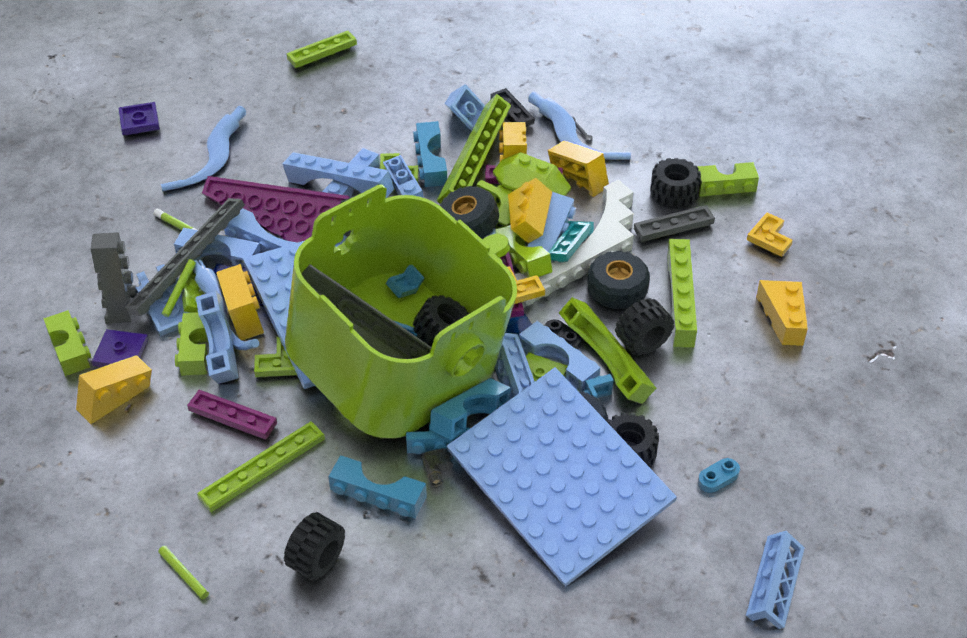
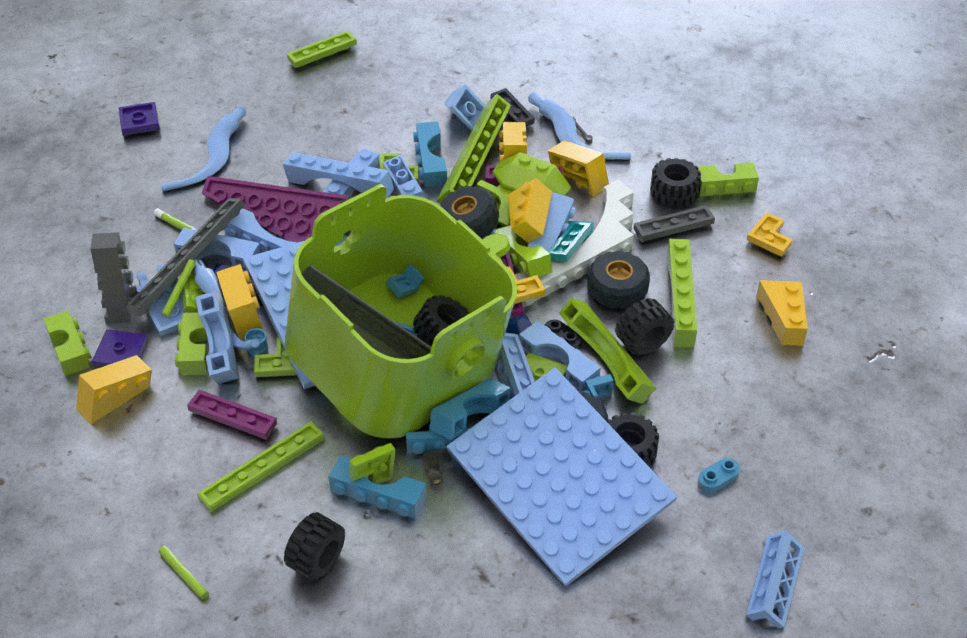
none -> dark azure wheel [245,328,268,358]
none -> lime plate [348,443,396,484]

